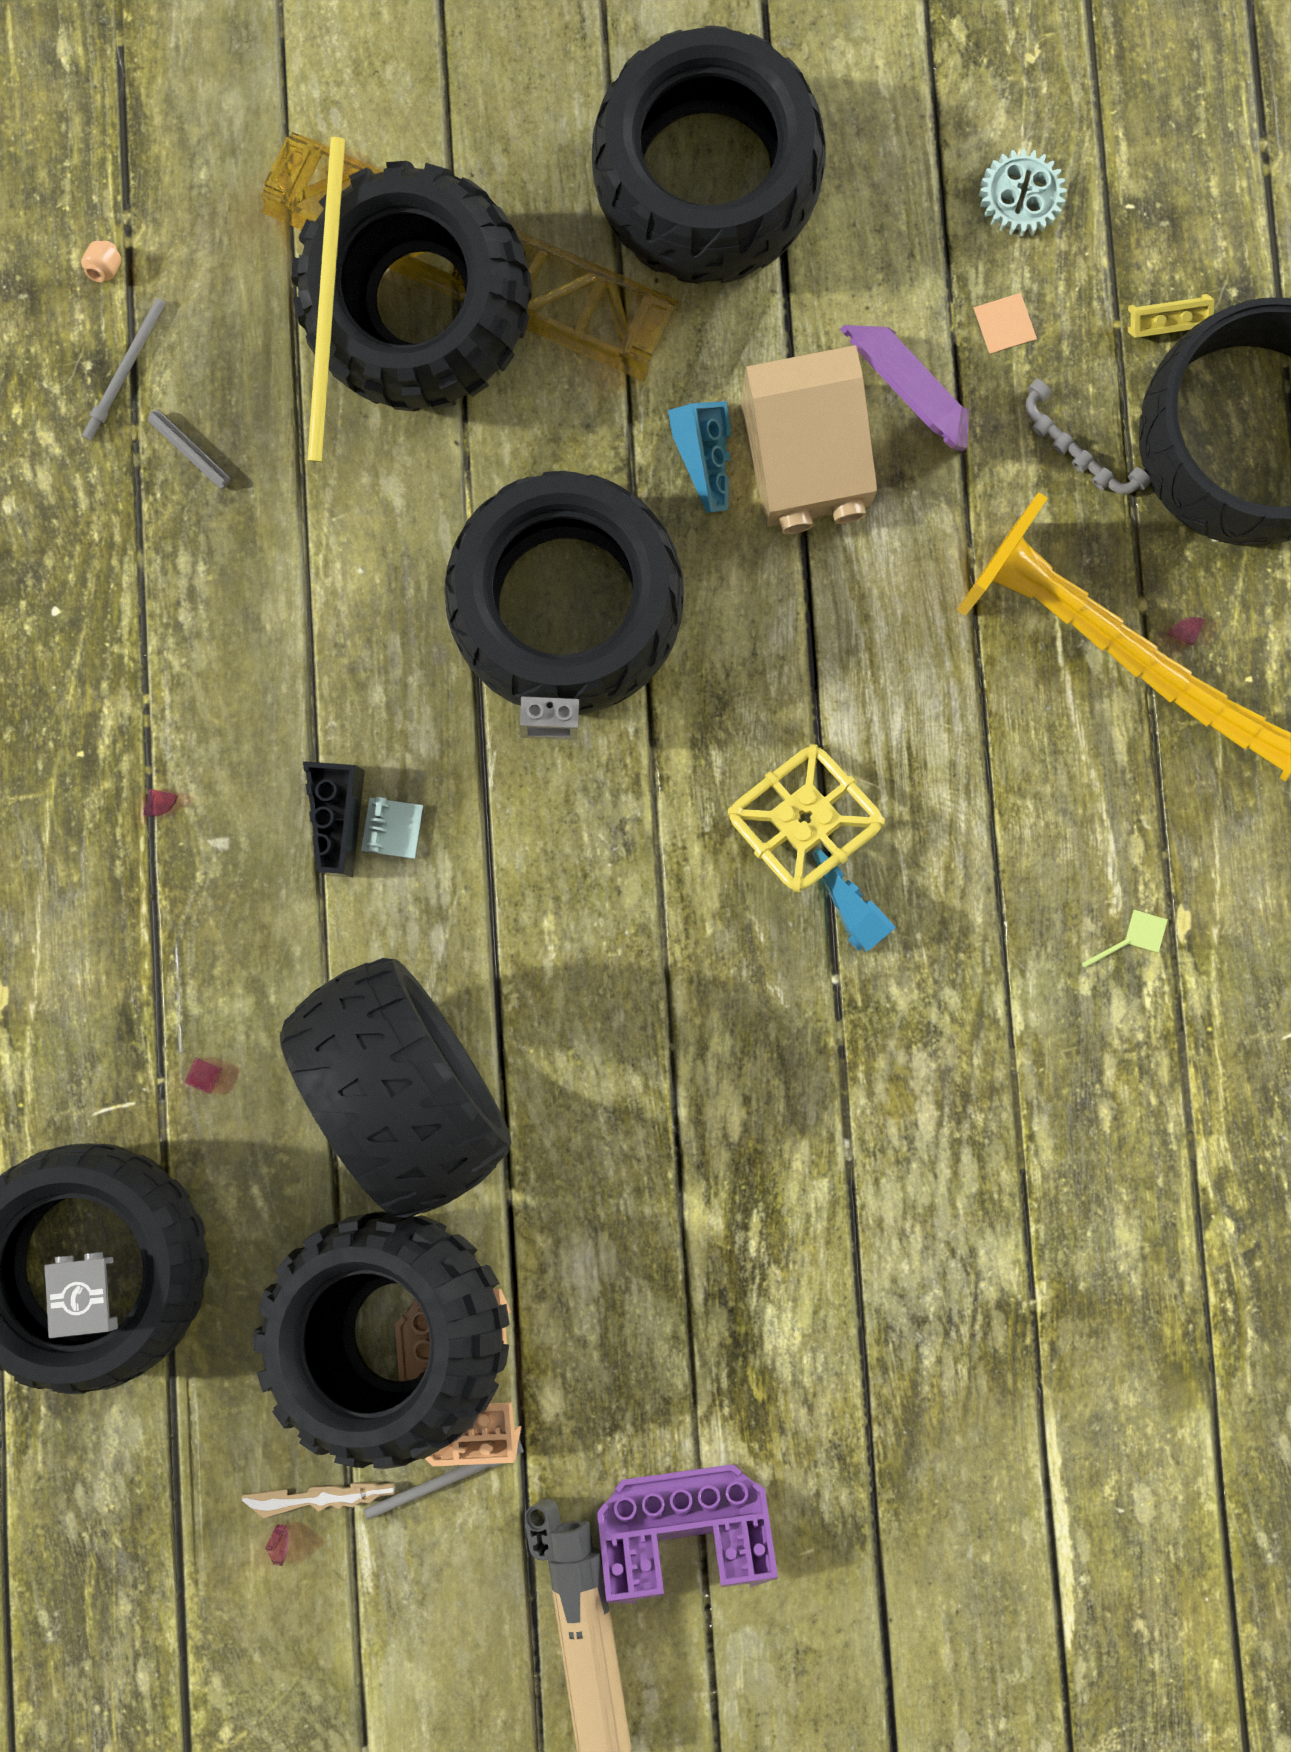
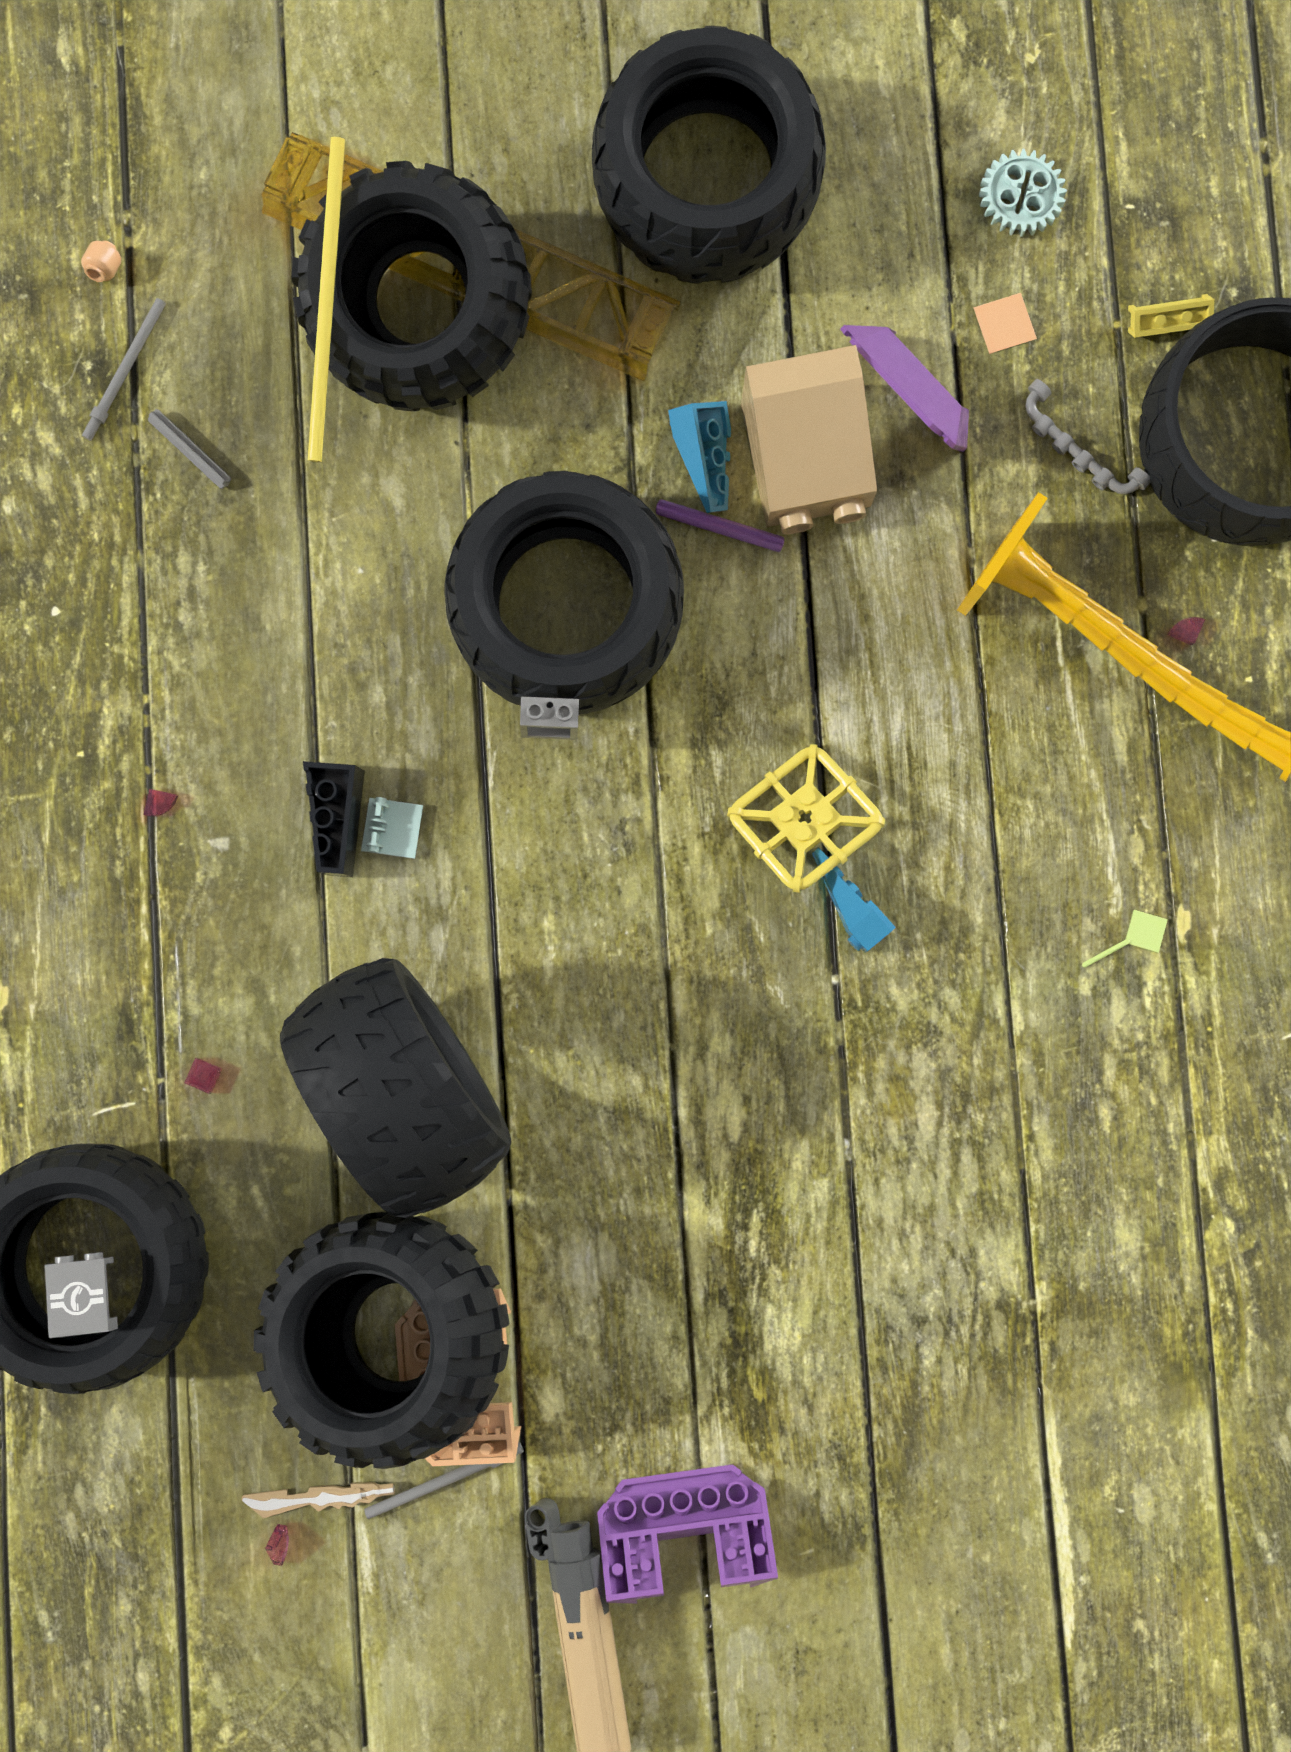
none -> medium lavender axle [656,499,784,552]

